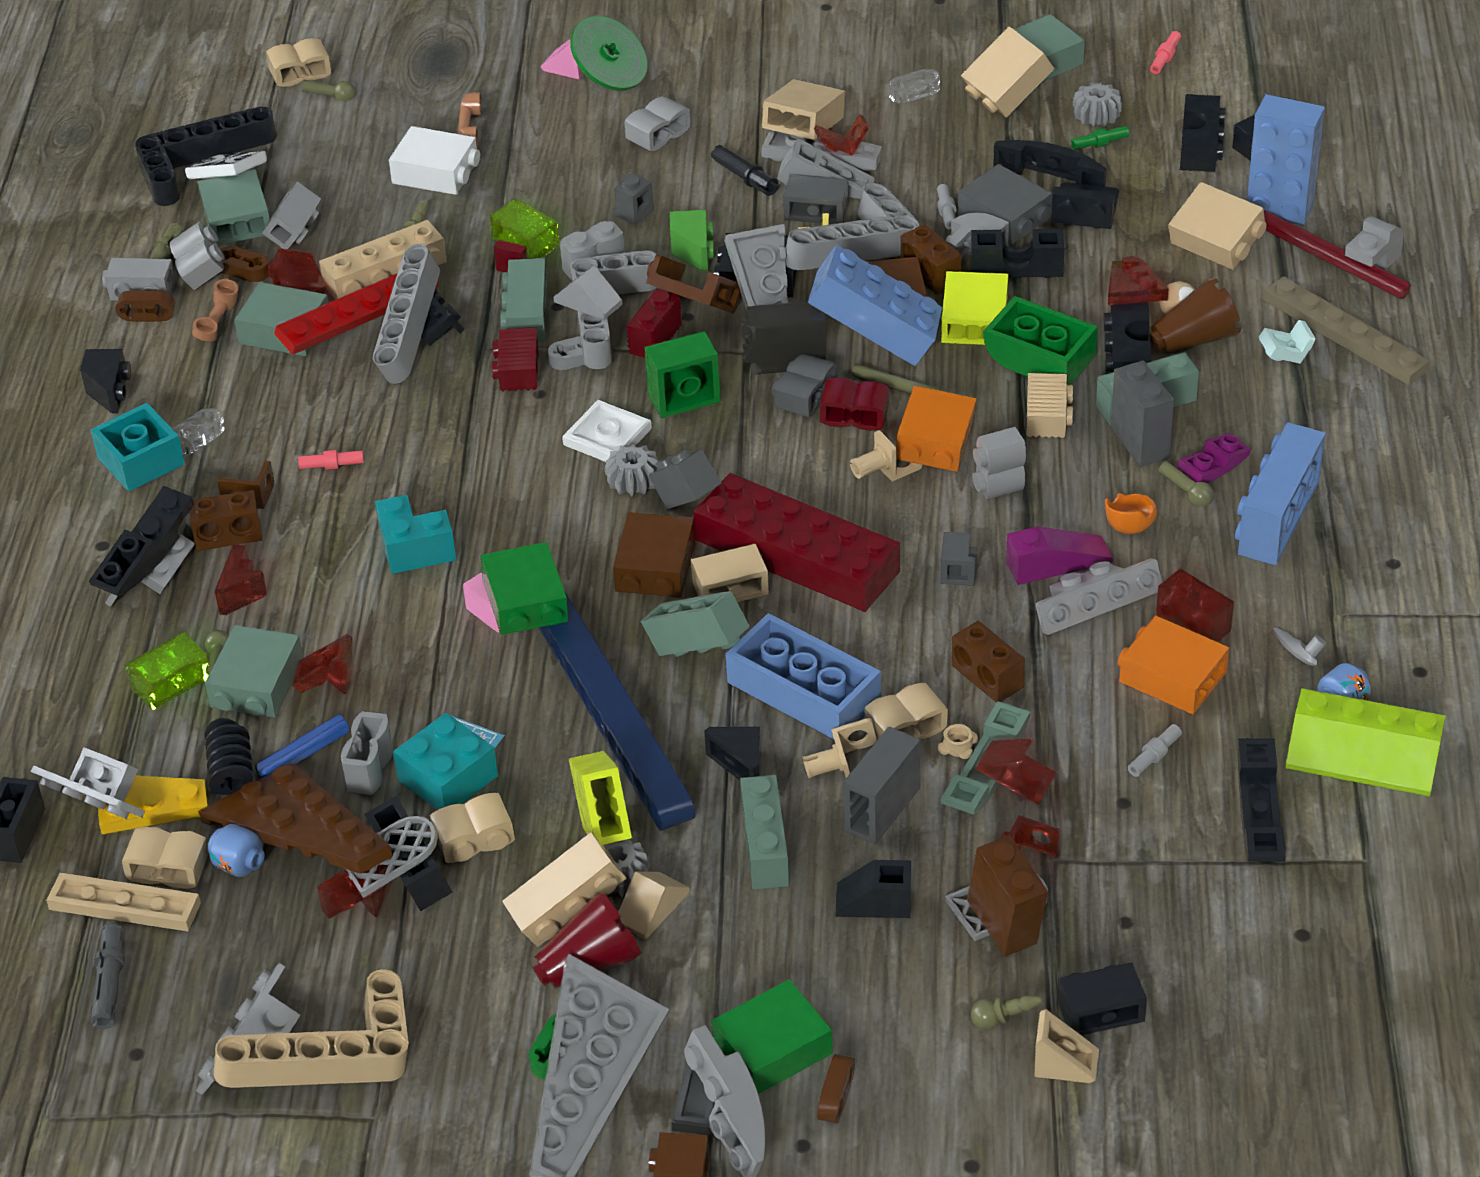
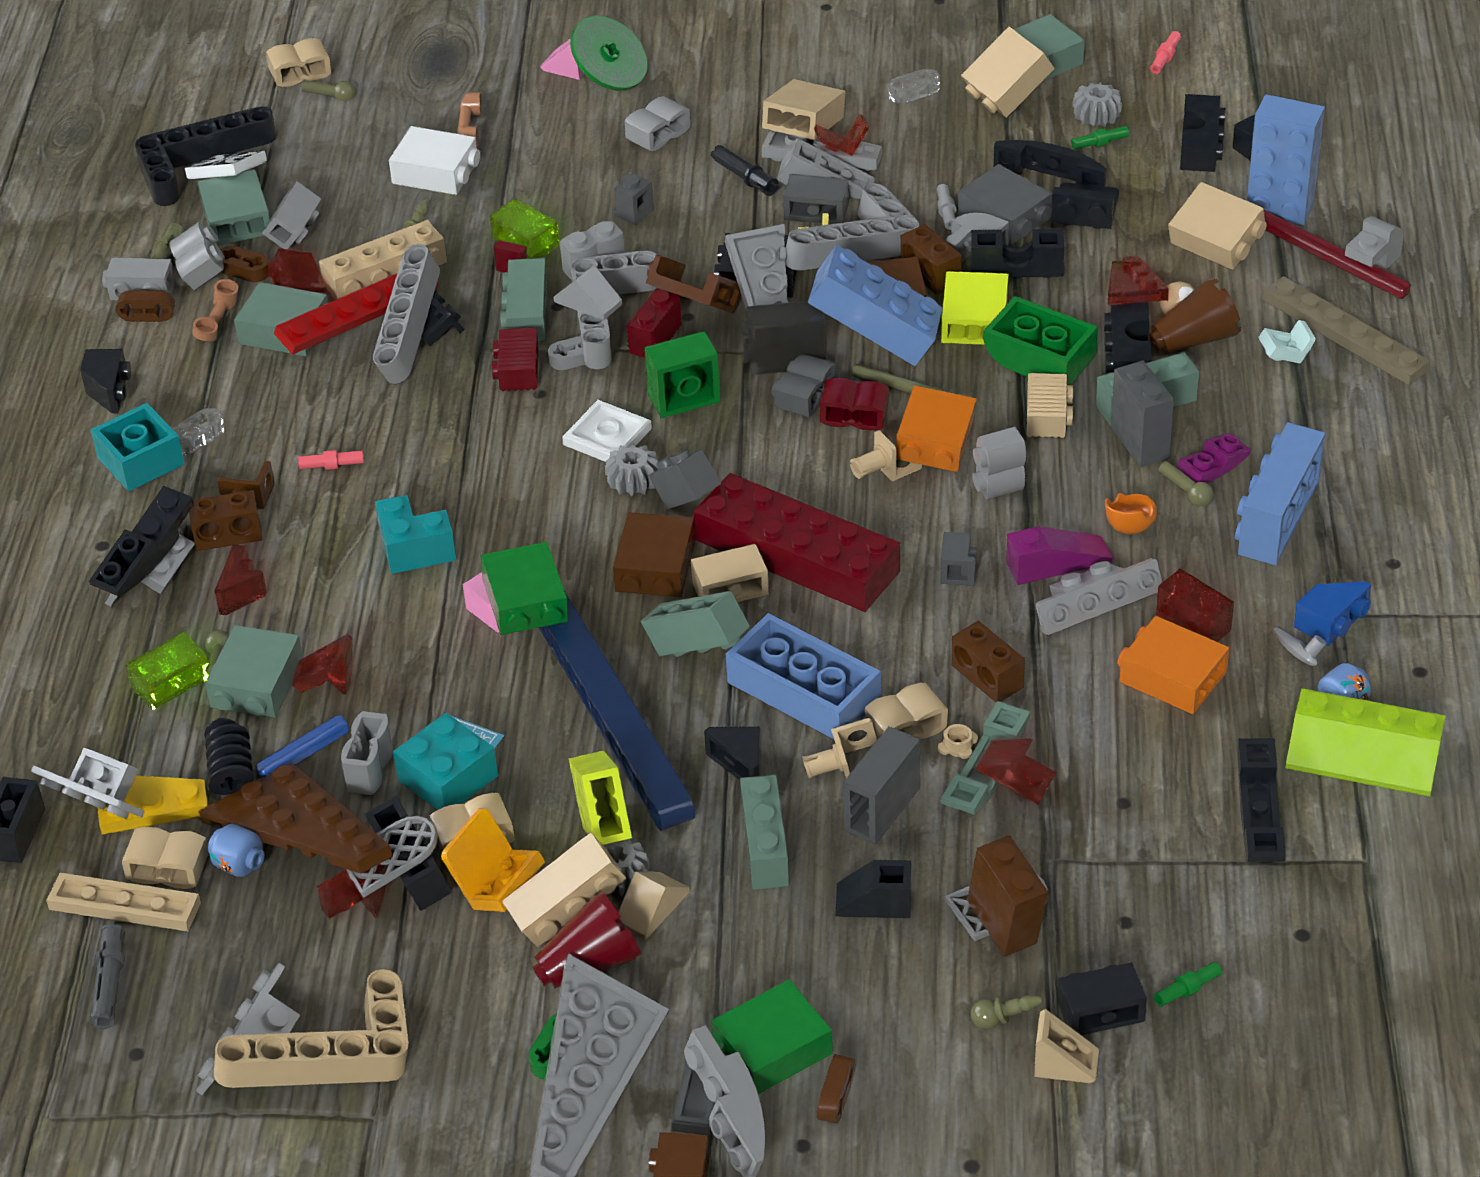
bright green slope [670,210,714,271] -> none
clear red bracket [1001,815,1060,857] -> none
light grey bar [1128,724,1182,777] -> none
none -> light orange bracket [441,808,545,912]
none -> green bar [1153,962,1222,1007]
none -> blue slope [1294,581,1371,646]

